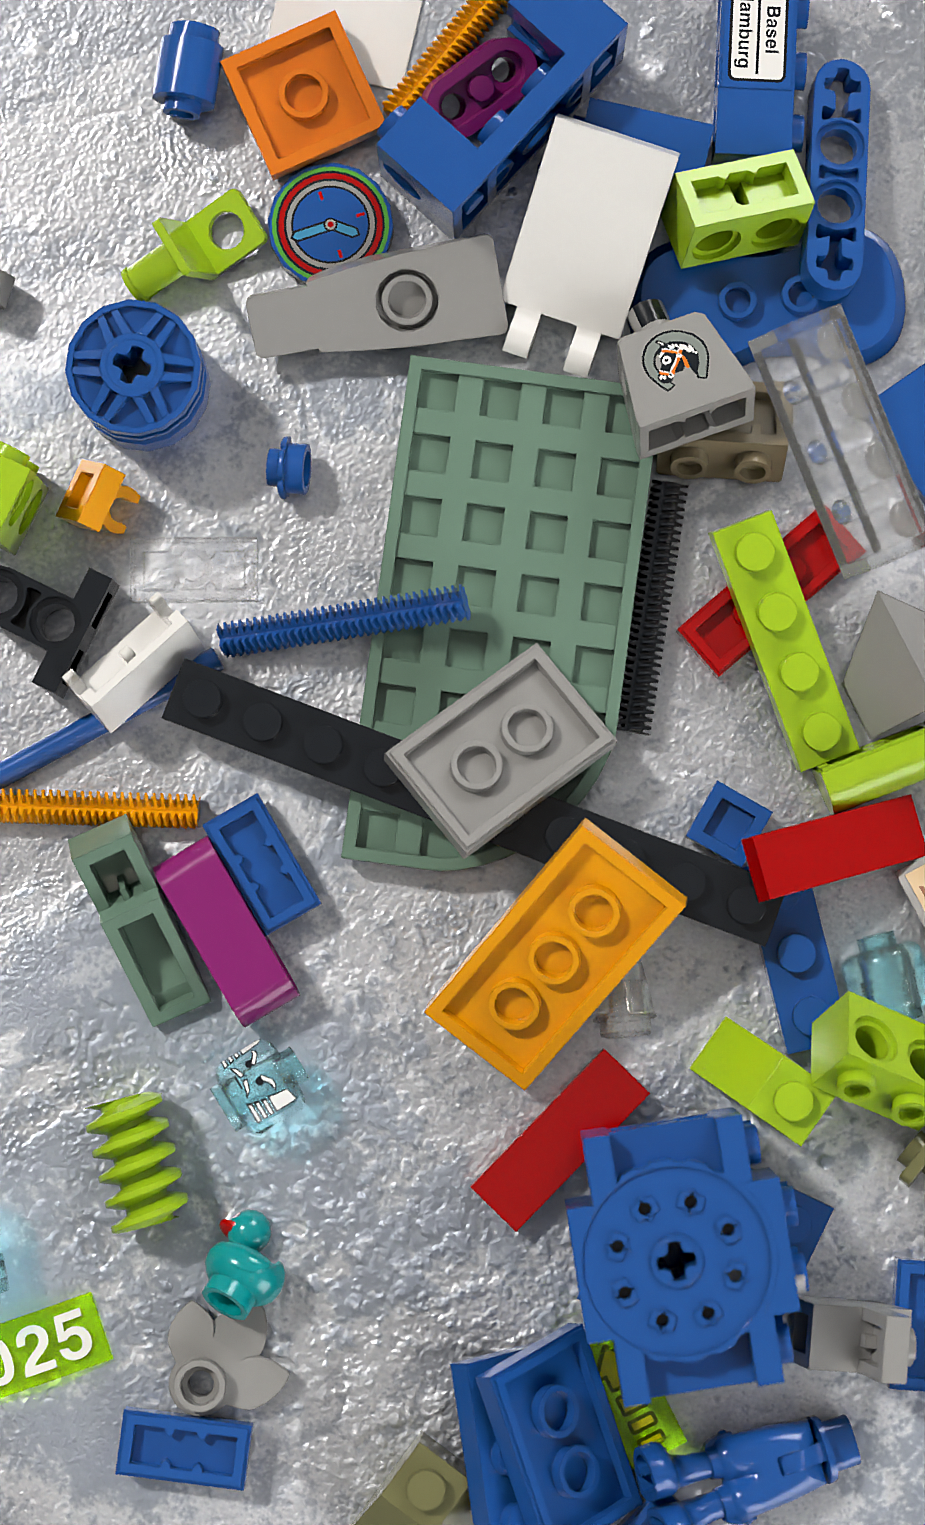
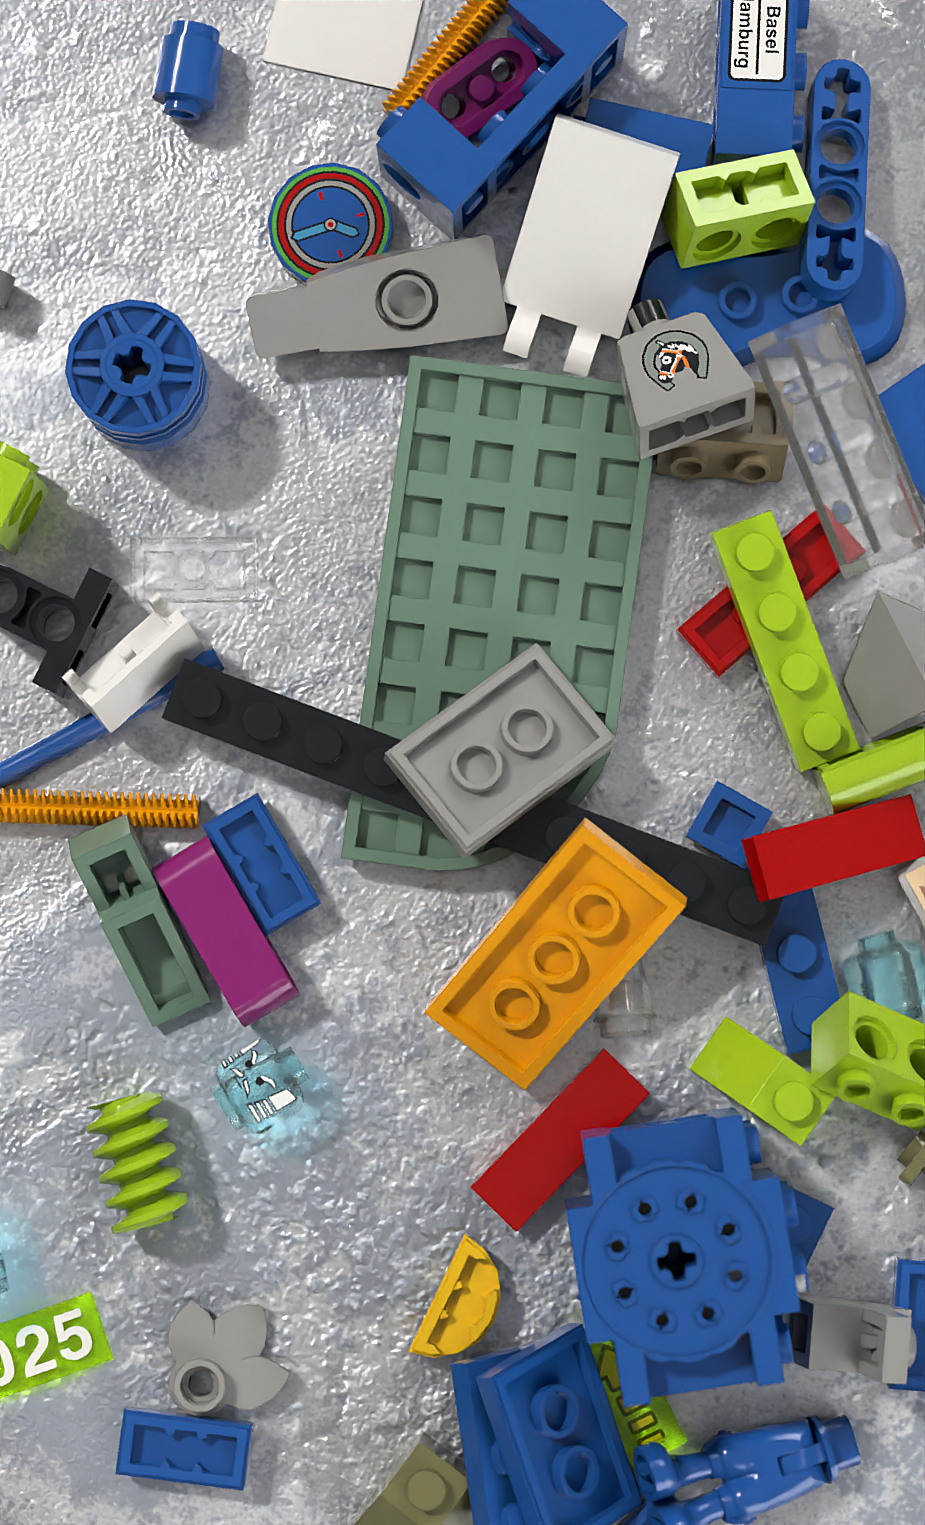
light orange tile [55,459,140,534] -> none
lime bracket [121,189,268,302] -> none
teal animal [202,1209,285,1320] -> none
blue axle [216,584,471,658] -> none
orange plate [220,10,385,181] -> none
blue plate [266,436,311,499] -> none
black axle [617,479,689,736] -> none
none -> yellow plate [408,1233,501,1358]

